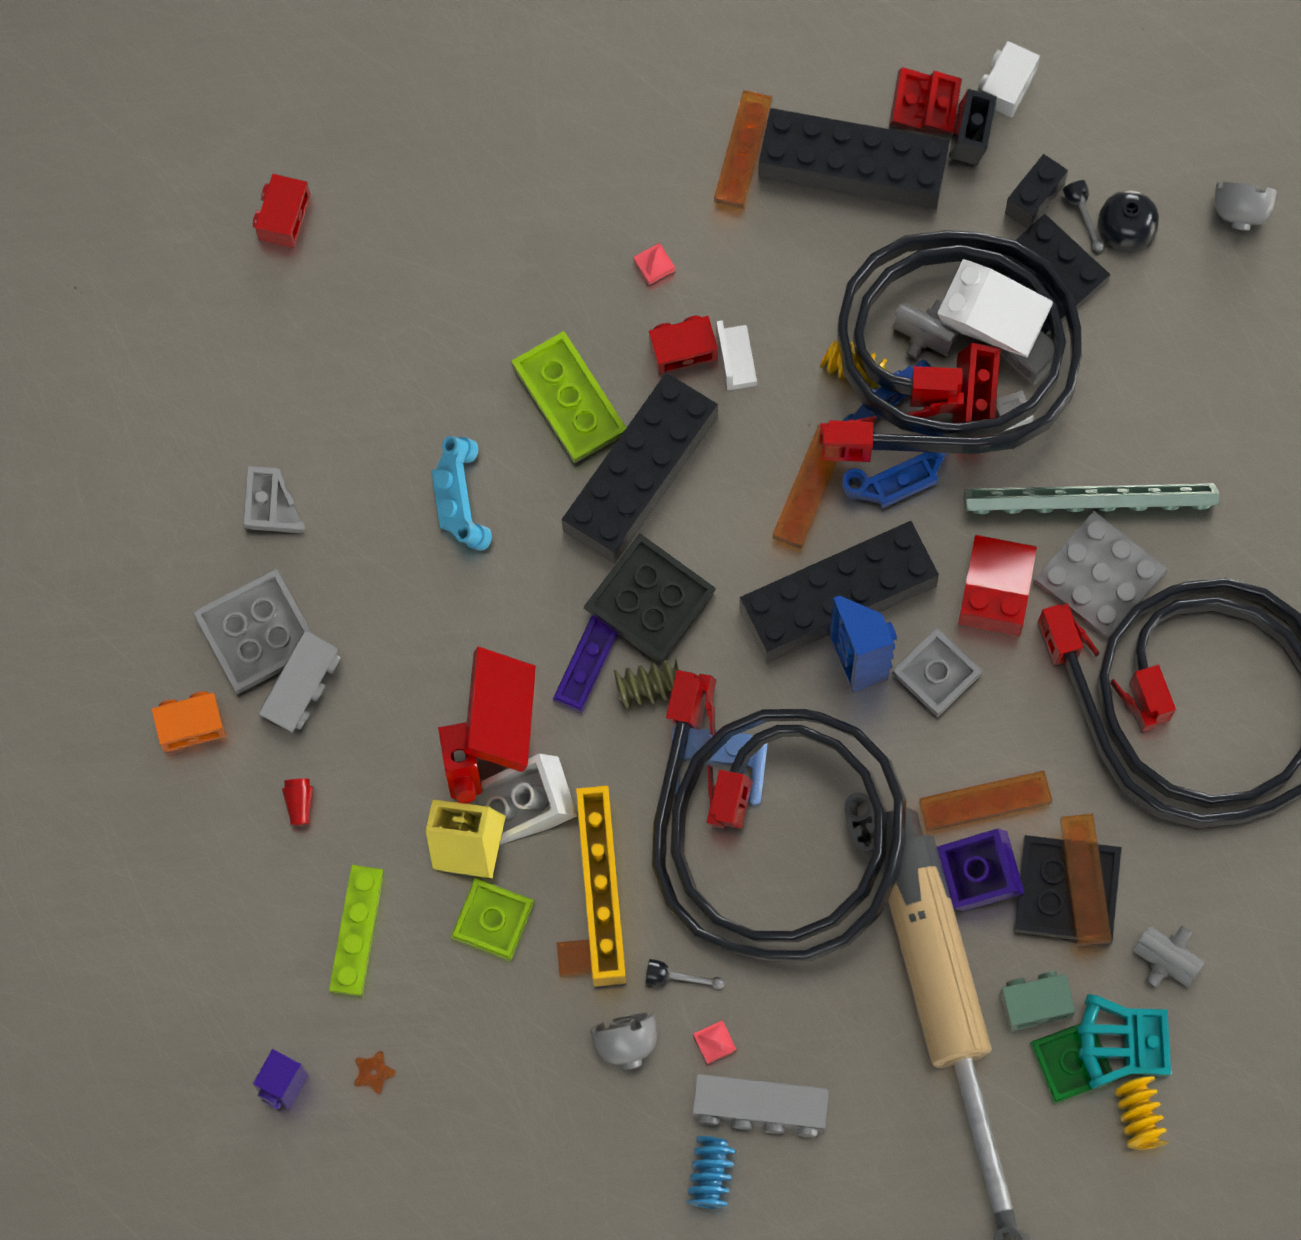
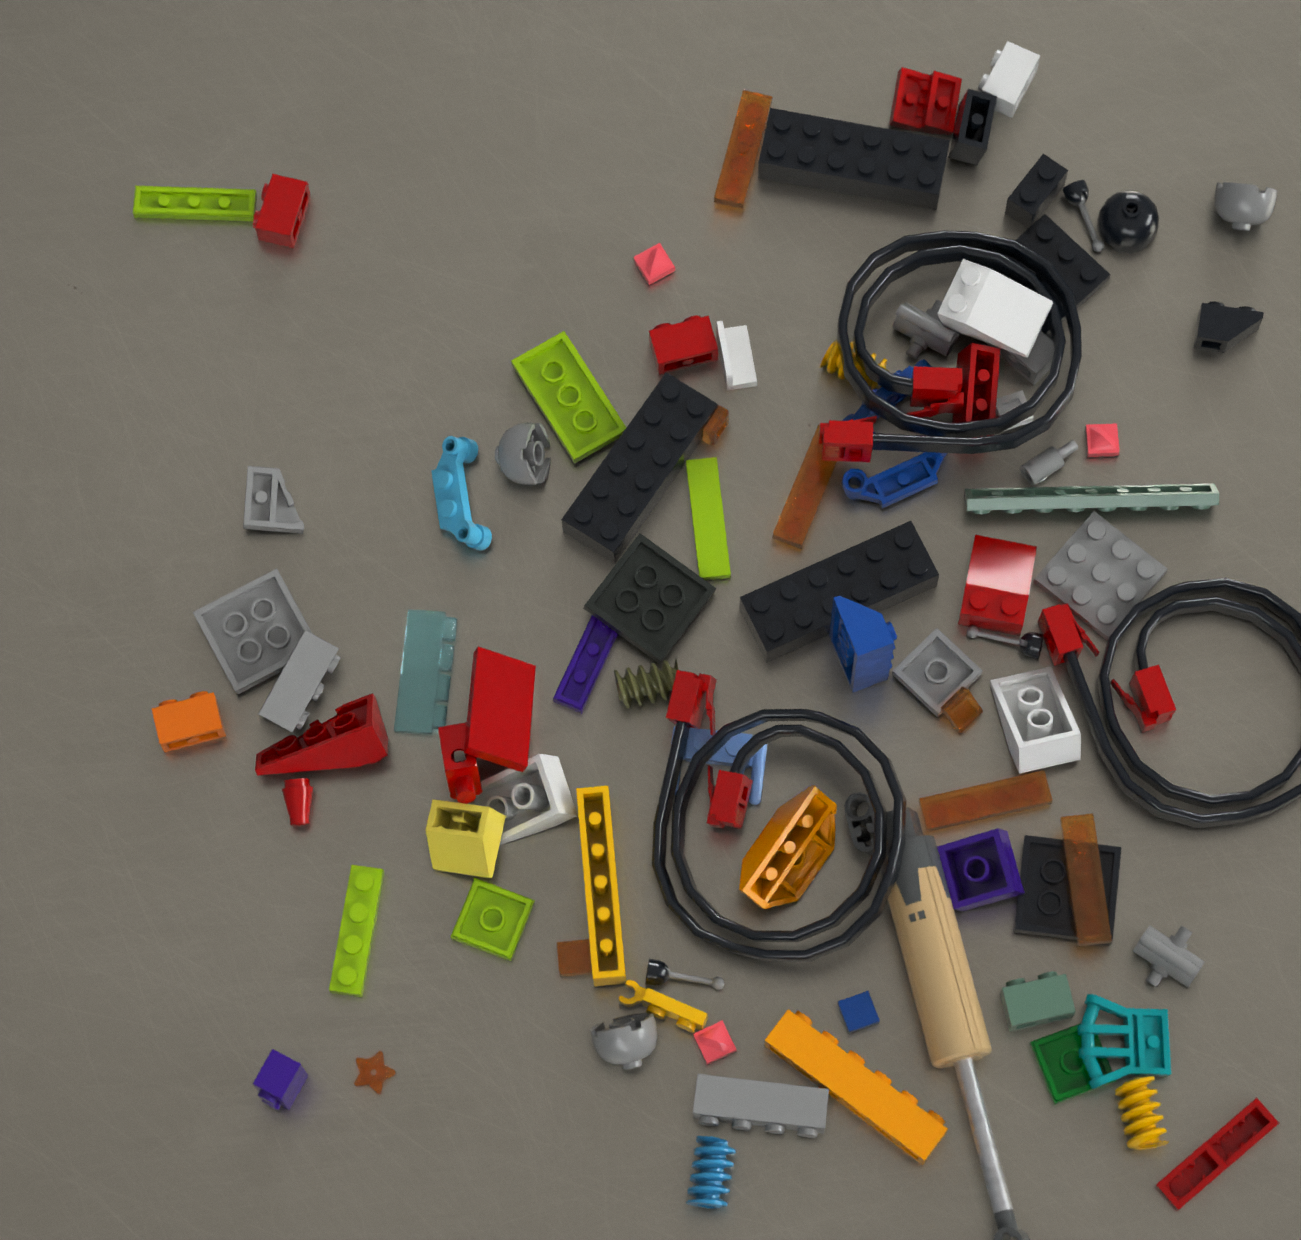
none -> lime tile [133,186,257,221]
none -> red wedge [255,693,388,775]
none -> clear light blue windscreen [394,609,458,734]
none -> light grey cylinder [495,422,551,485]
none -> yellow plate [618,980,708,1032]
none -> lime tile [686,457,731,581]
none -> clear orange tile [703,405,729,446]
none -> light orange wedge [739,785,837,909]
none -> light orange brick [764,1009,948,1165]
none -> blue tile [837,991,880,1034]
none -> clear orange tile [940,686,983,733]
none -> hinge [967,626,1044,659]
none -> white slope [990,666,1081,774]
none -> light grey piece [1020,440,1079,486]
none -> coral tile [1085,423,1120,458]
none -> red slope [1156,1098,1279,1210]
none -> black slope [1193,301,1264,353]

